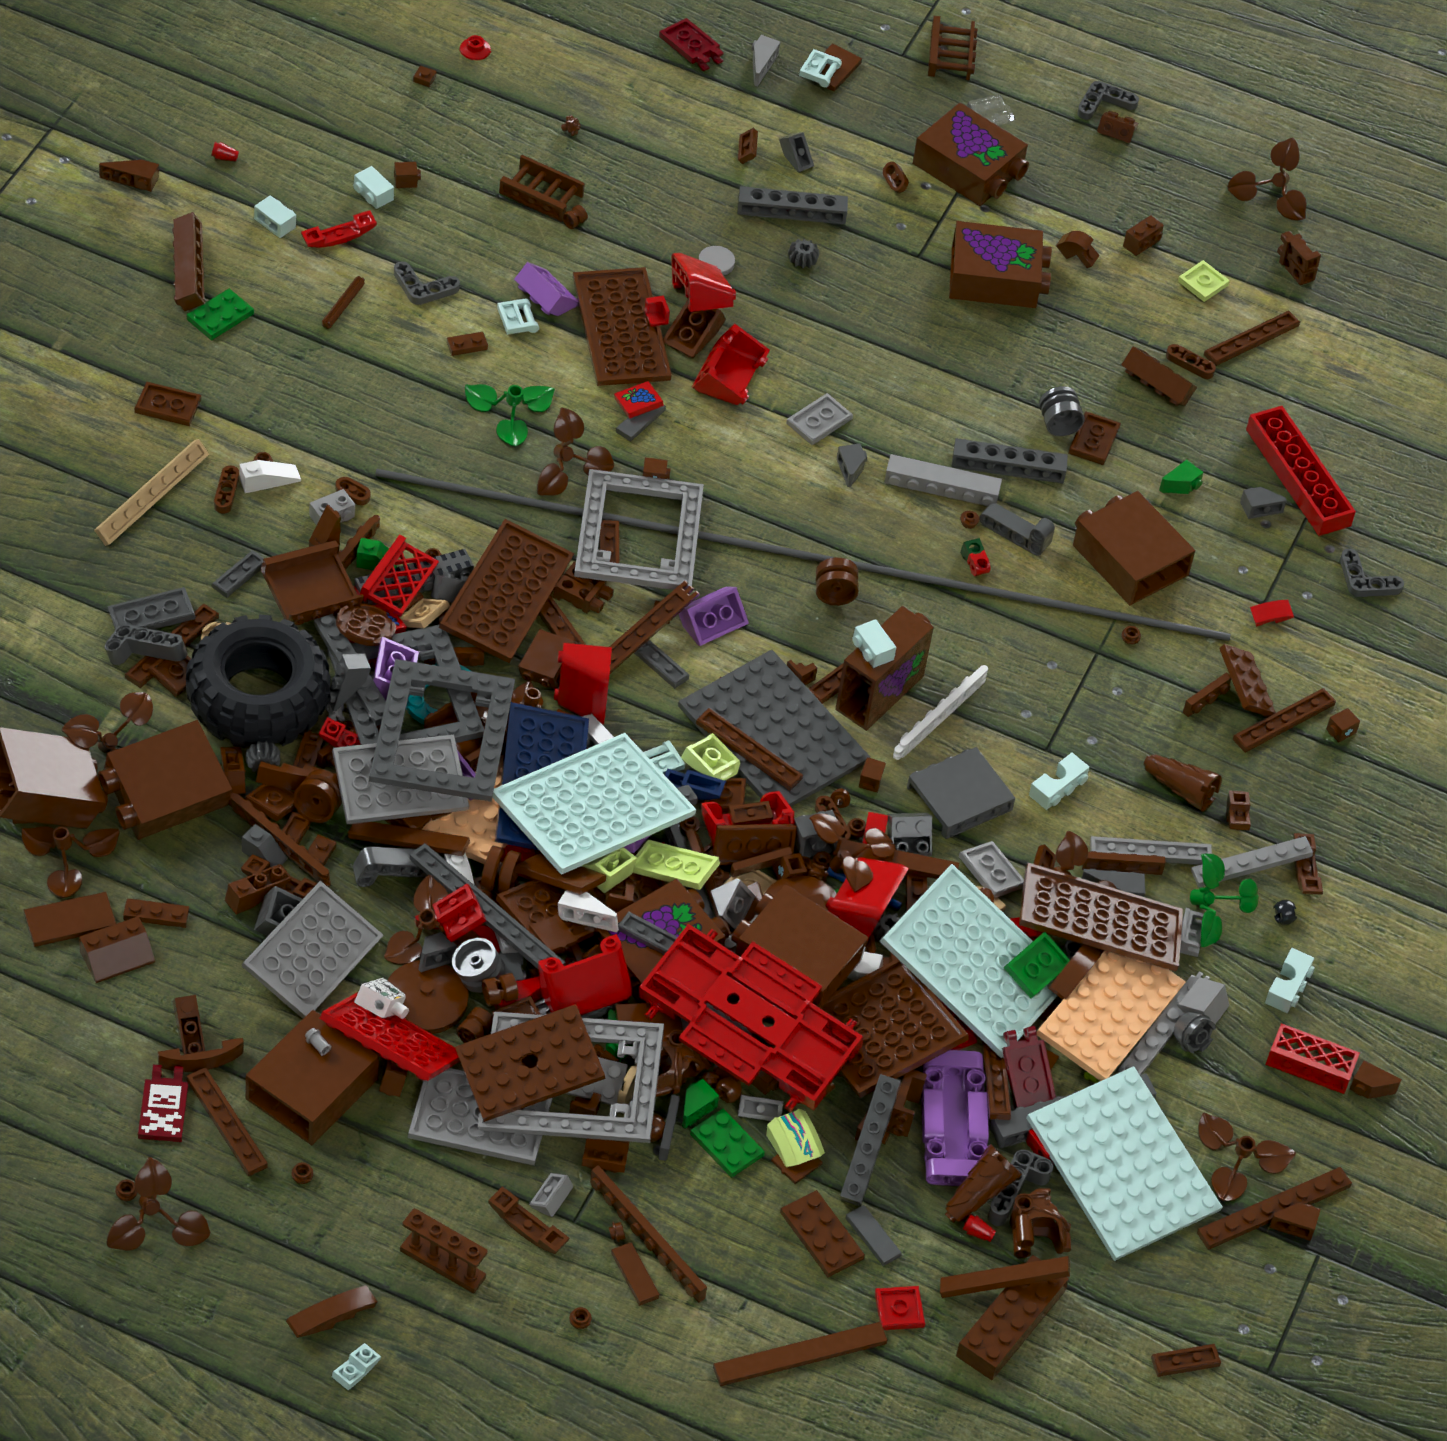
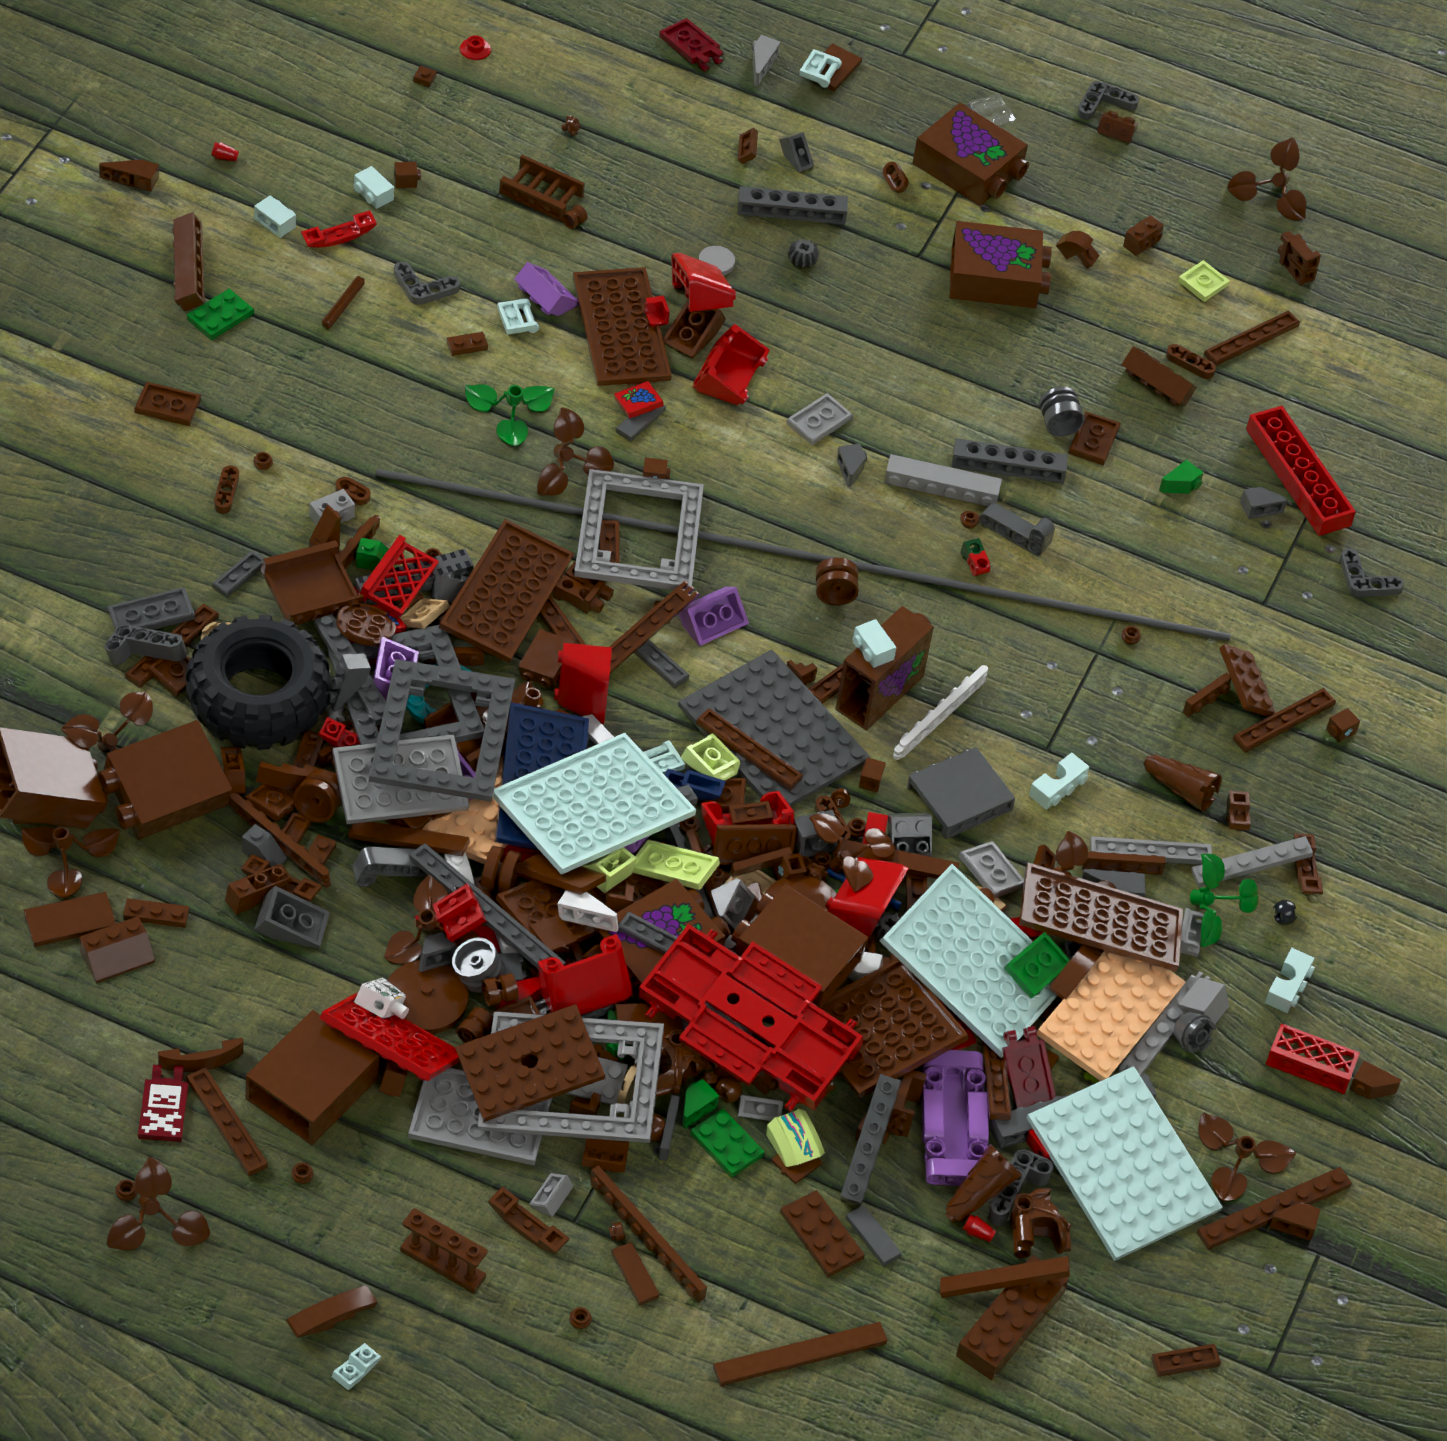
tan plate [94,439,209,546] -> none
reddish brown slope [173,995,205,1055] -> none
white slope [240,460,301,493] -> none
light grey plate [241,881,383,1019] -> none
dark grey gear [246,740,281,772] -> none
light grey pin [305,1028,331,1056] -> none
red tile [875,1286,925,1330] -> none
reddish brown fence [928,16,978,80] -> none
reddish brown brick [1073,491,1196,606] -> none
red slope [1250,600,1294,627] -> none

